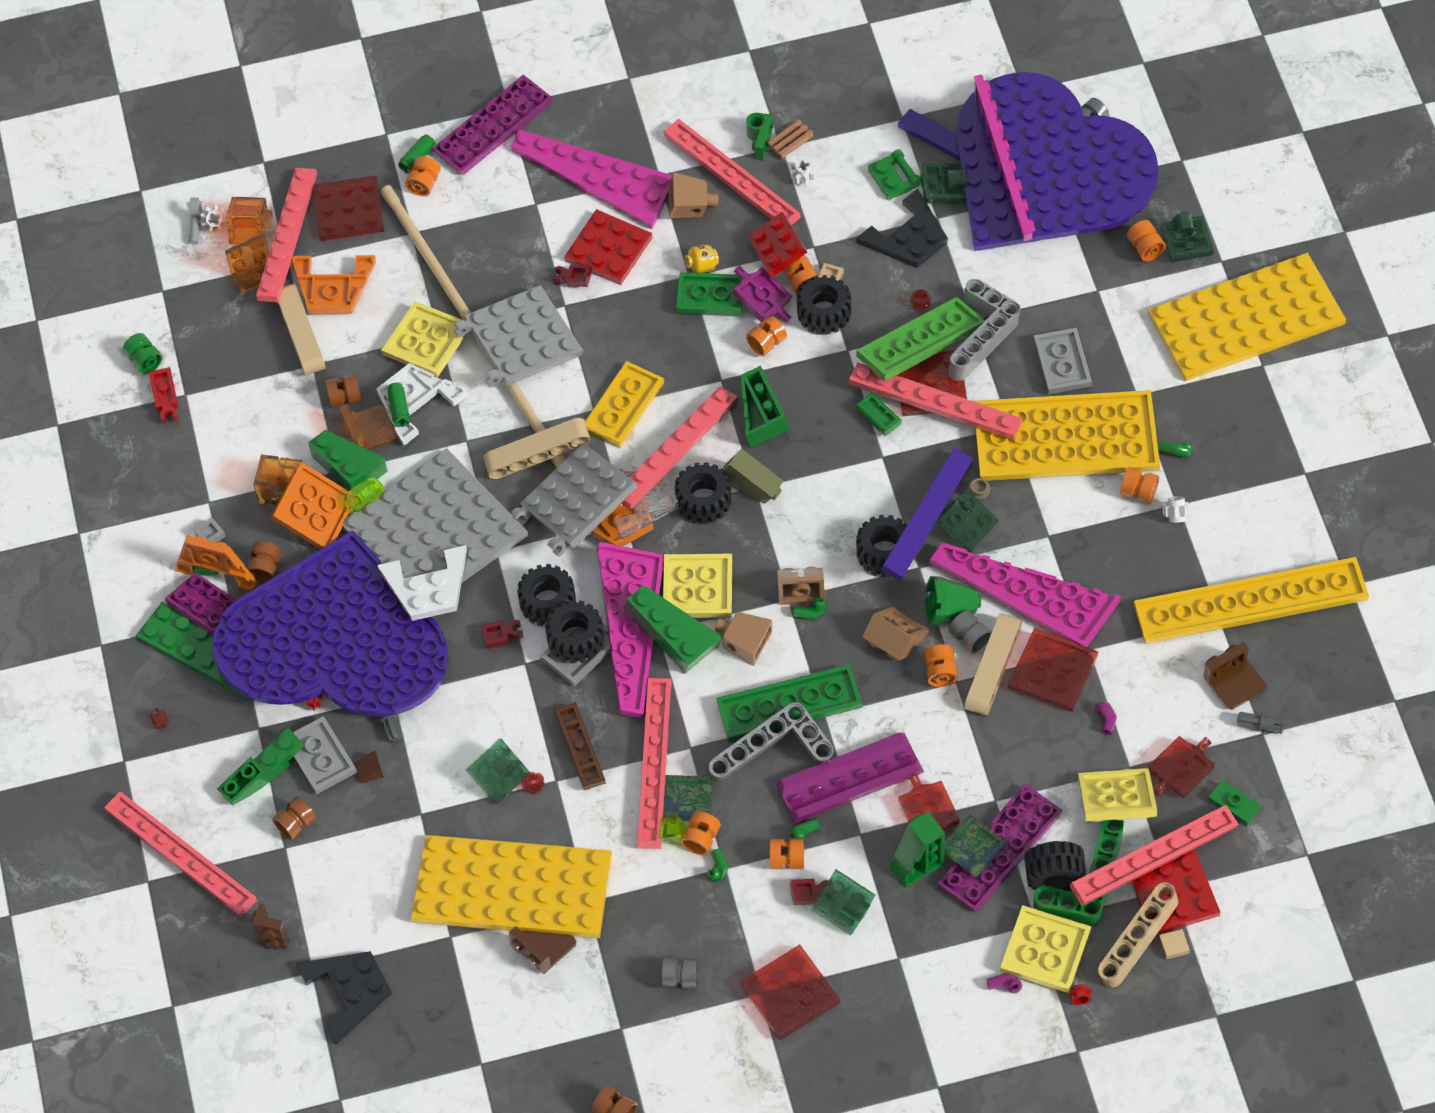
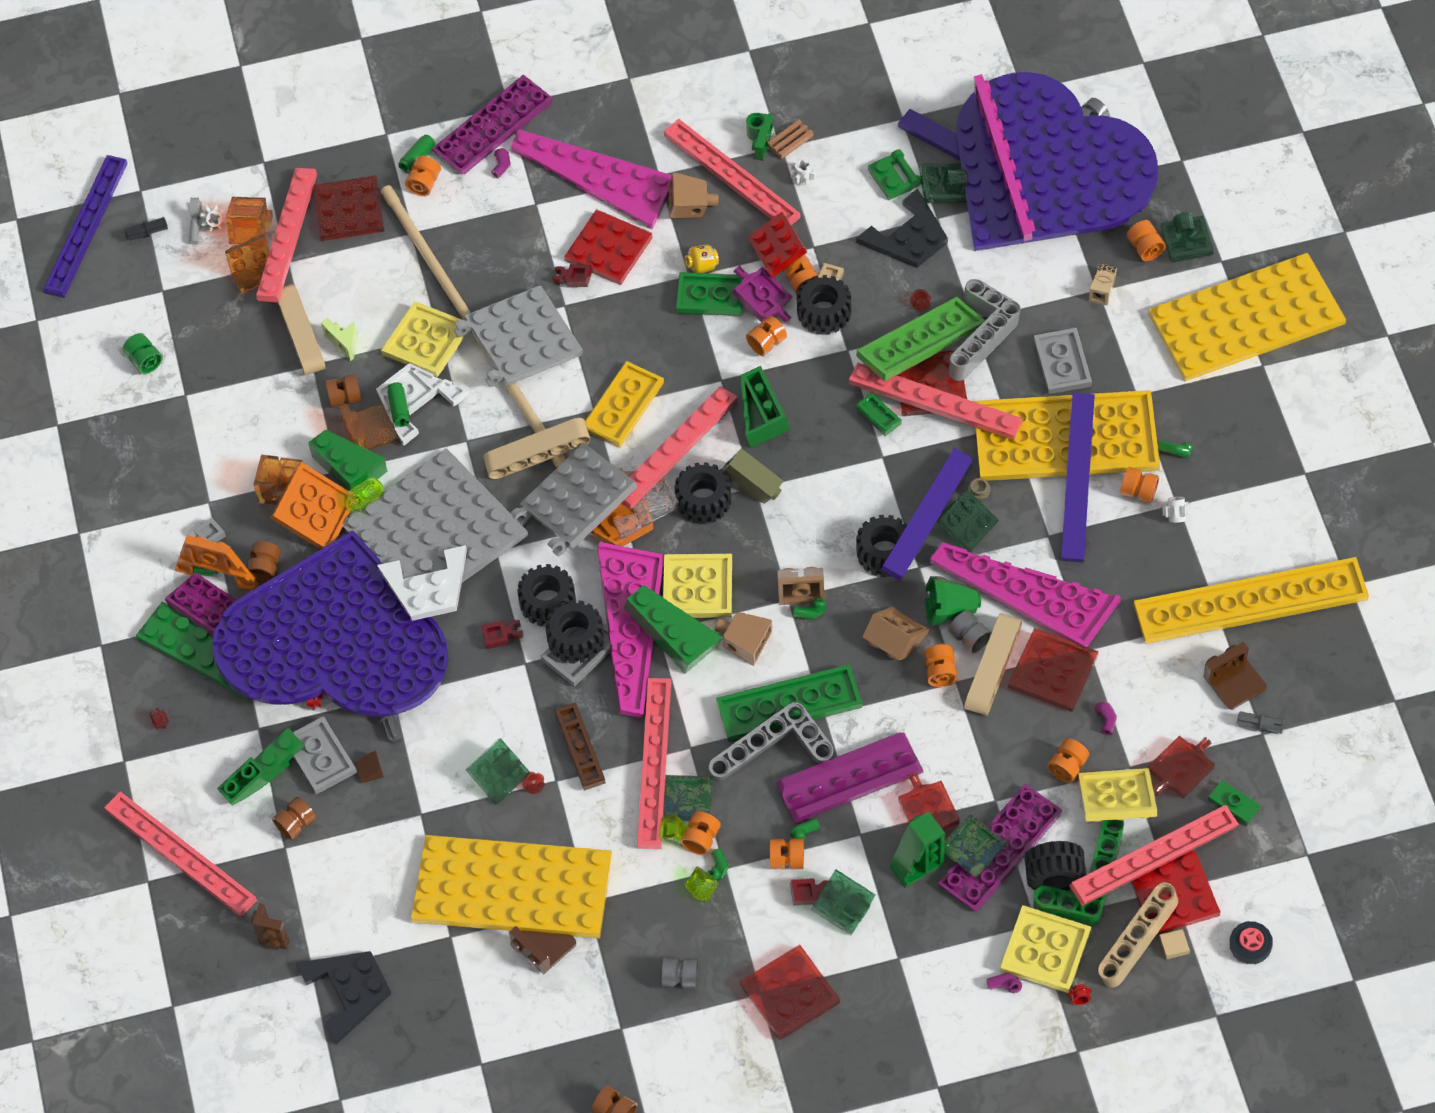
red plate [149,367,179,424] -> none
orange wing [292,255,376,314] -> none
none -> dark purple tile [43,155,128,298]
none -> black axle [124,217,168,241]
none -> yellowish green slope [321,318,358,361]
none -> magenta arm [491,148,511,178]
none -> clear neon green slope [685,866,719,902]
none -> orange wheel [1047,738,1090,783]
none -> dark purple tile [1061,393,1095,562]
none -> tan leg [1089,263,1117,306]
none -> black wheel [1229,921,1273,964]

